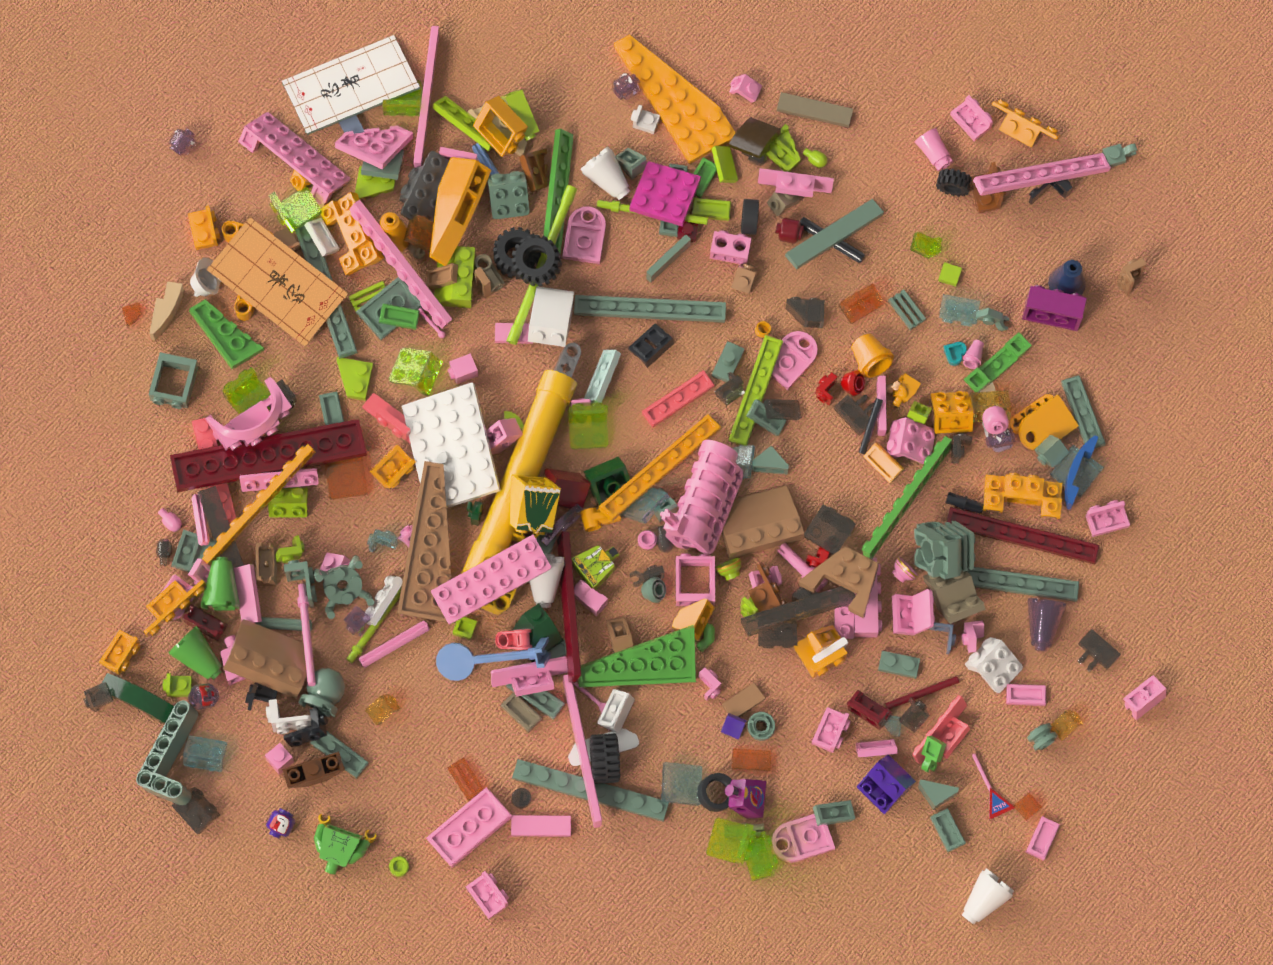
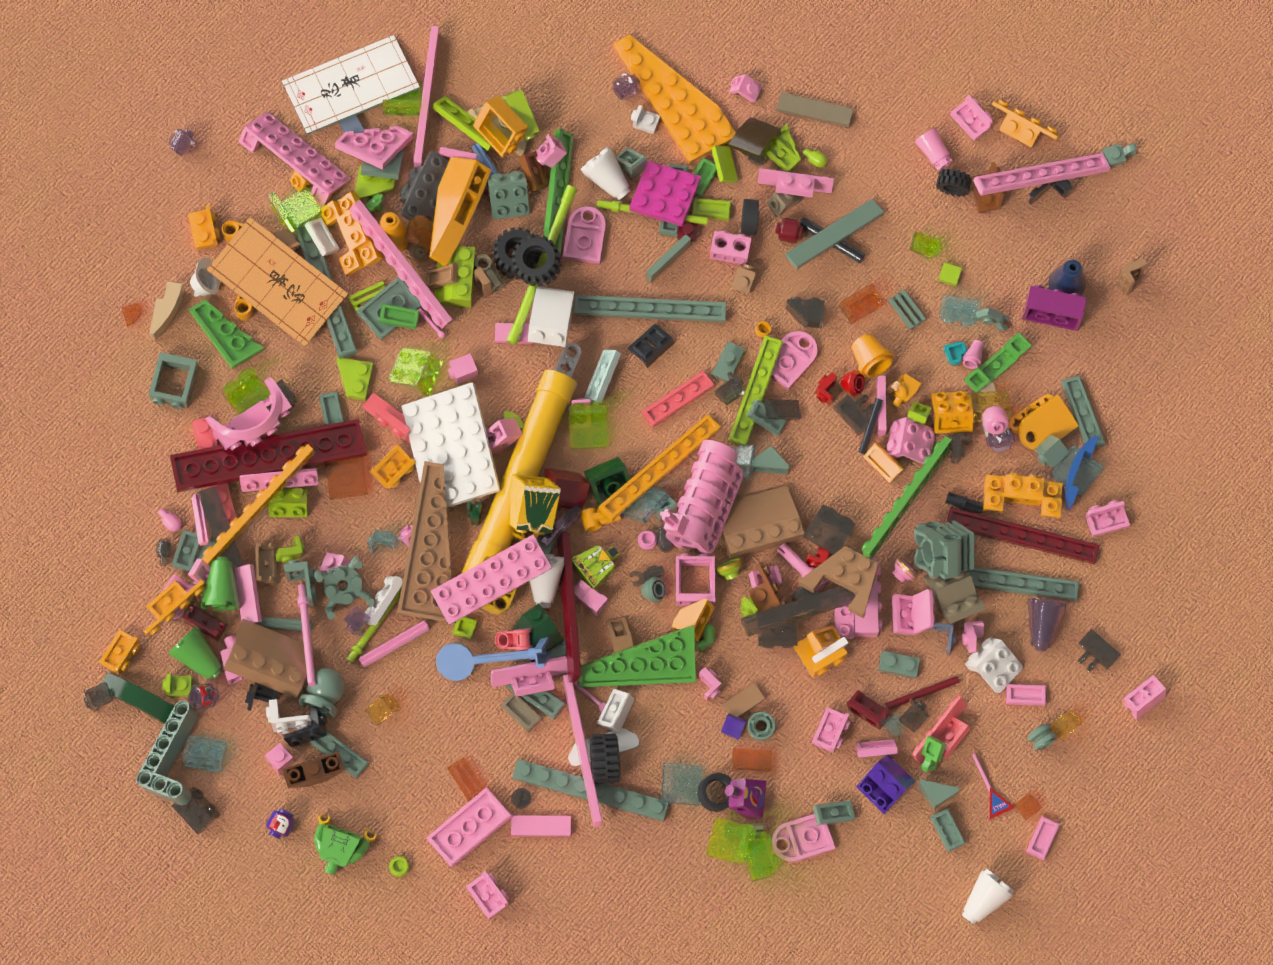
none -> bright green plant [366,194,384,212]
none -> bright pink brick [536,134,567,168]

